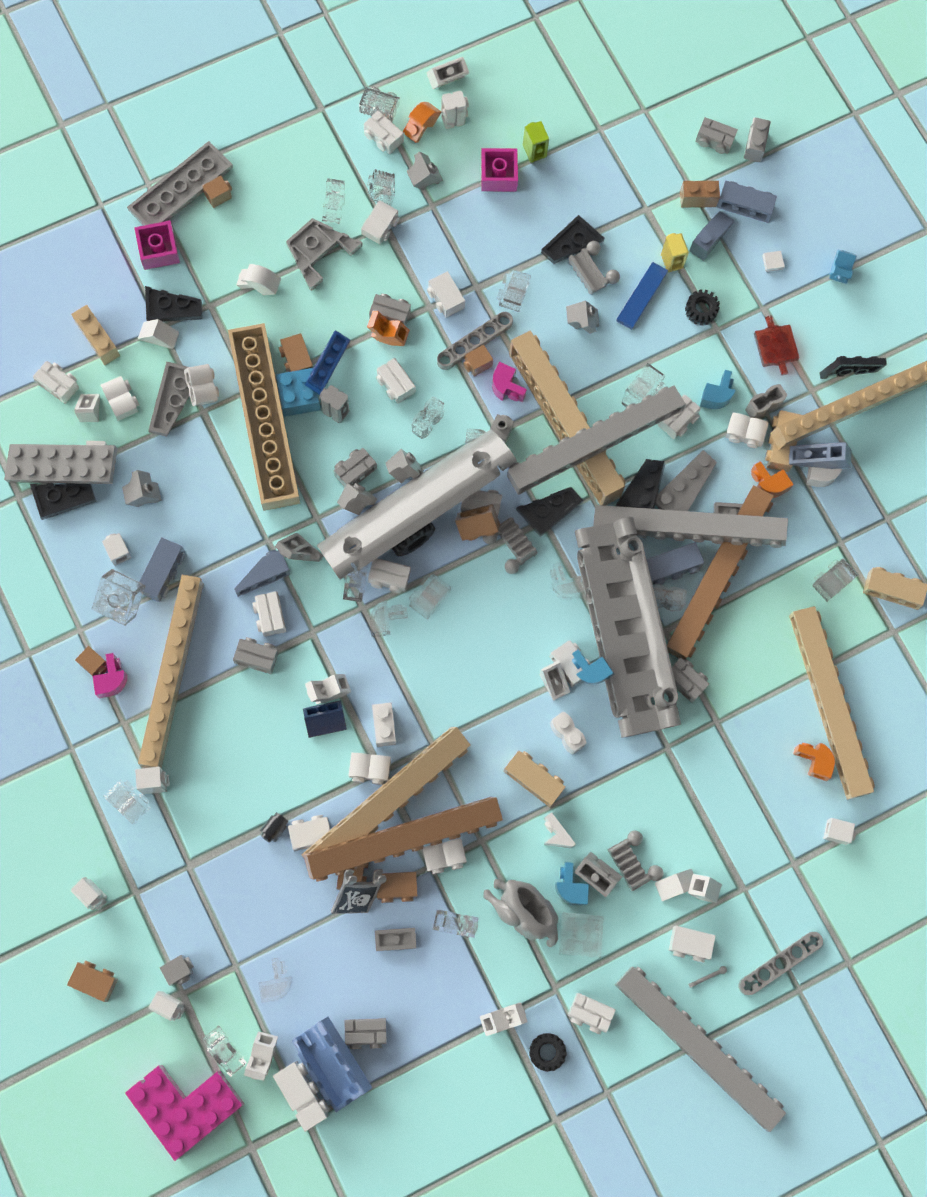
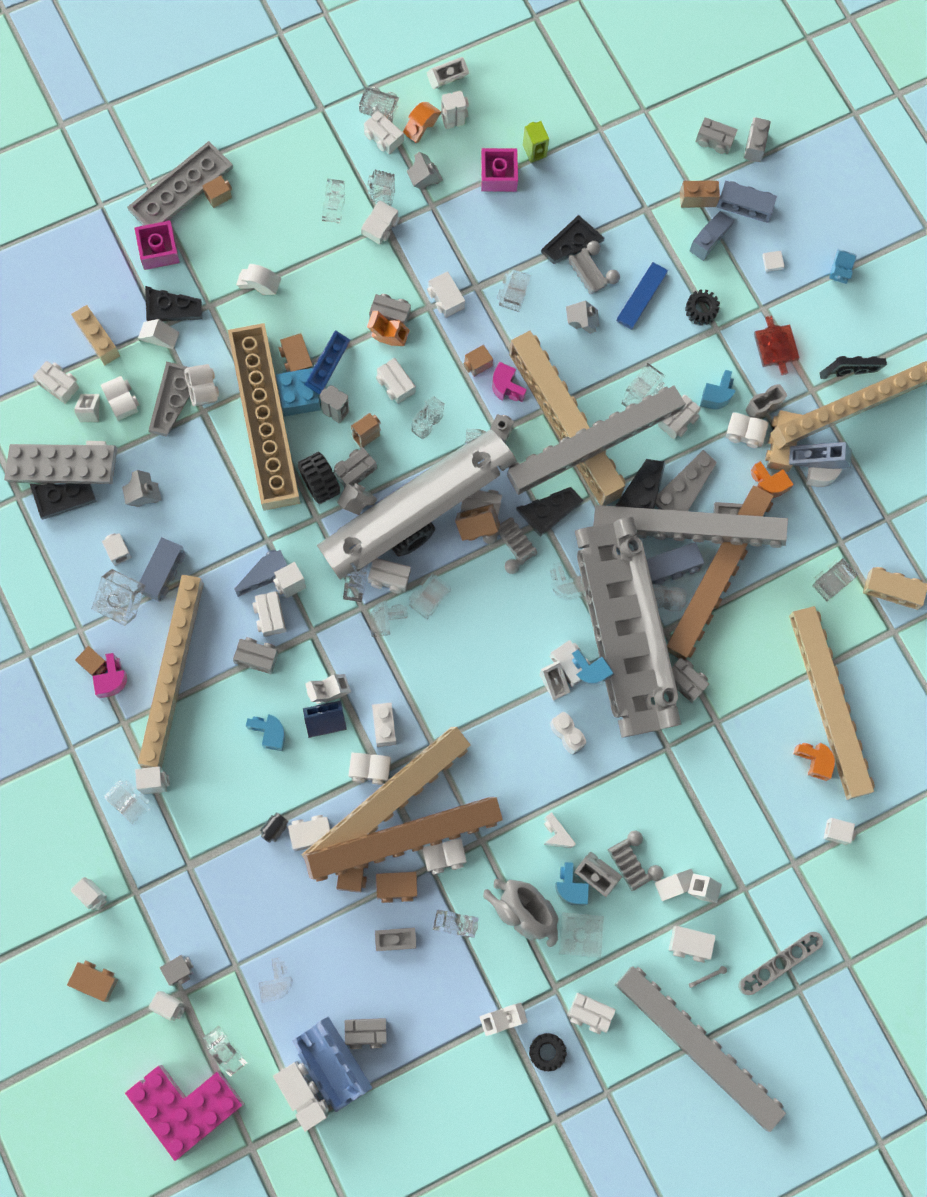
white brick [244,1031,278,1081] -> none
light grey wing [275,533,323,562] -> none
light grey wing [286,218,363,291] -> none
flag [331,869,386,914] -> none
light grey brick [385,449,423,483] -> none
light grey beam [437,312,513,370] -> none
tan brick [503,750,566,808] -> none
light yellow brick [660,233,689,273] -> none
none -> dark azure brick [246,714,285,752]
none -> white brick [273,562,306,599]
none -> black tyre [298,451,340,504]
none -> medium nougat brick [351,413,381,448]

